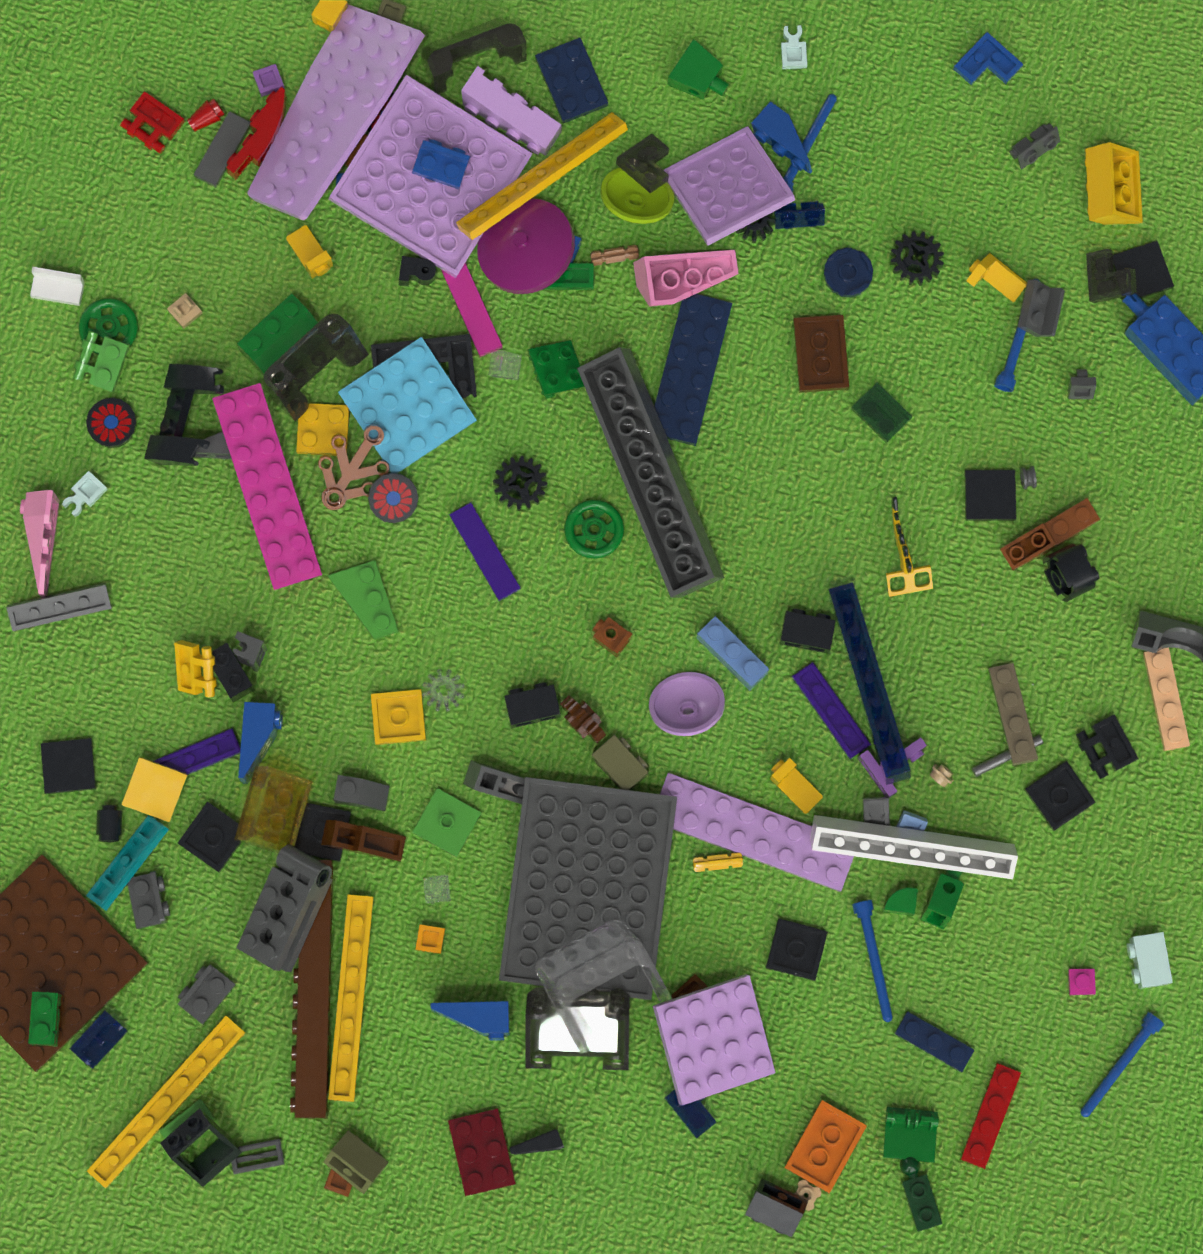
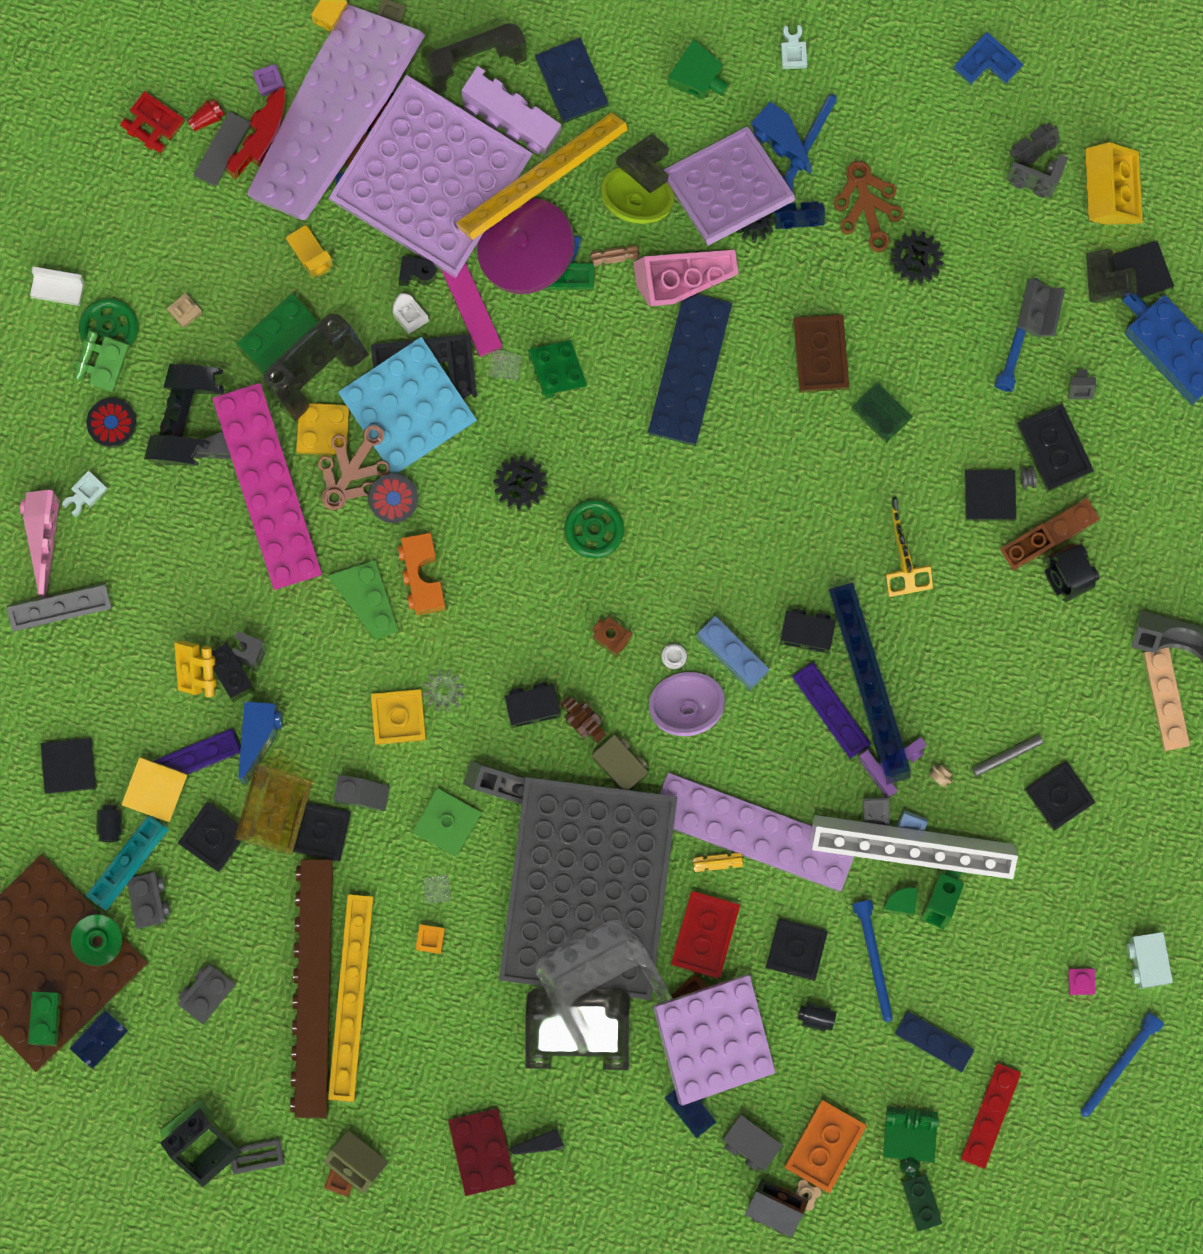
yellow plate [87,1016,246,1189] -> none
dark grey hinge [237,844,333,972] -> none
reddish brown slope [321,820,406,862] -> none
blue bracket [412,139,470,190] -> none
blue slope [430,1001,509,1041] -> none
dark purple tile [449,503,521,602] -> none
dark grey brick [577,347,724,598] -> none
yellow bracket [770,758,823,814] -> none
dark blue tile [824,248,873,298] -> none
yellow bracket [966,253,1027,302] -> none
dark tan plate [988,663,1038,766] -> none
black plate [1076,714,1138,779] -> none
none -> green dish [71,915,123,966]
none -> white plate [392,293,429,334]
none -> orange arch [398,533,446,616]
none -> white plate [661,644,687,669]
none -> red plate [671,891,740,979]
none -> dark grey brick [722,1115,783,1172]
none -> black brick [797,1001,837,1032]
none -> dark orange plant [834,161,903,253]
none -> dark grey bracket [1006,154,1069,198]
none -> black plate [1016,404,1094,492]

